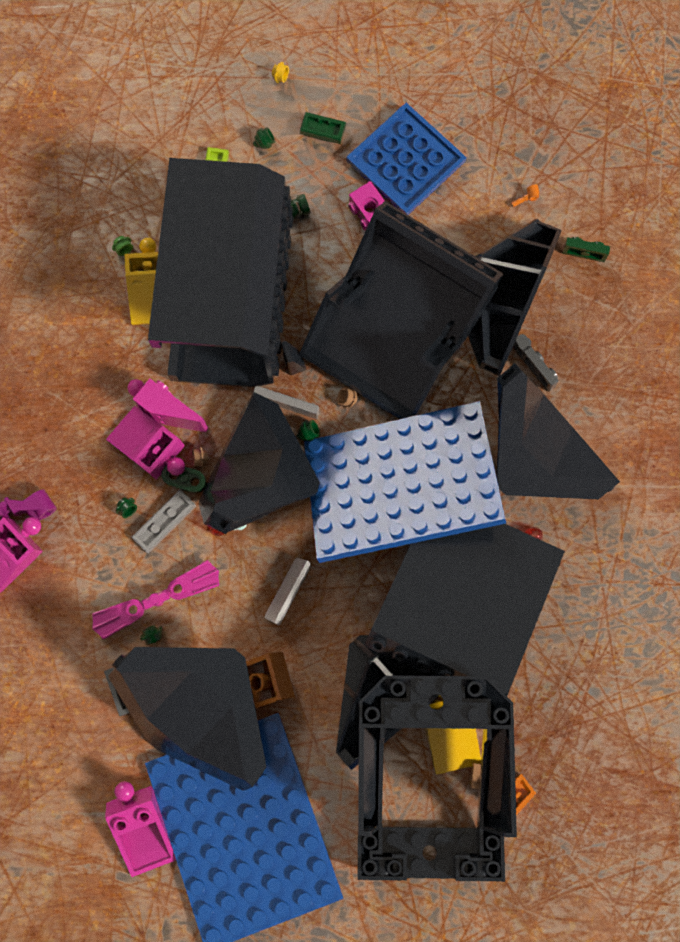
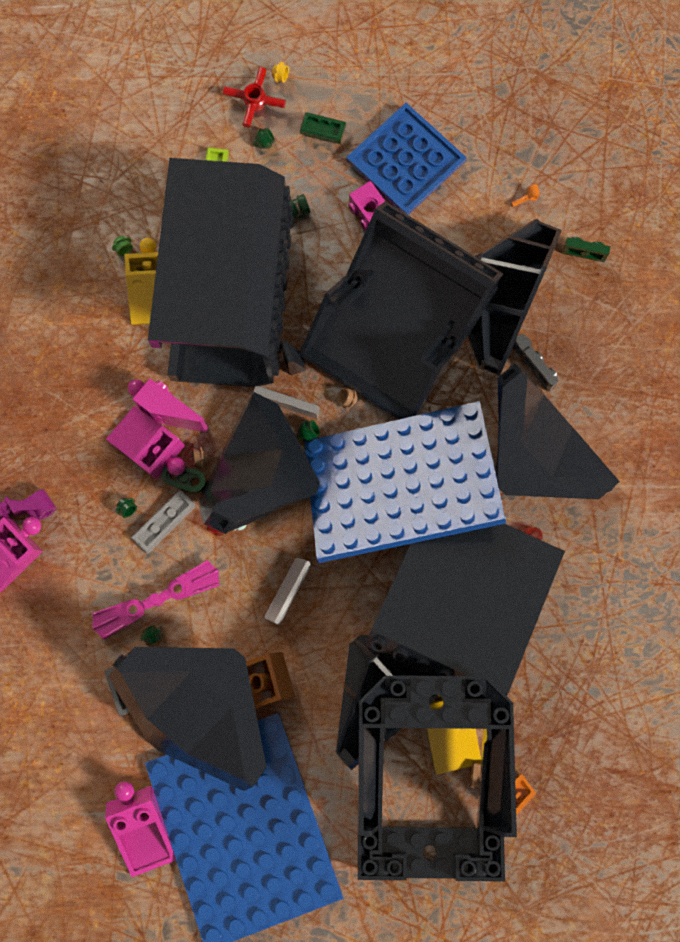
none -> red bar [223,67,286,128]

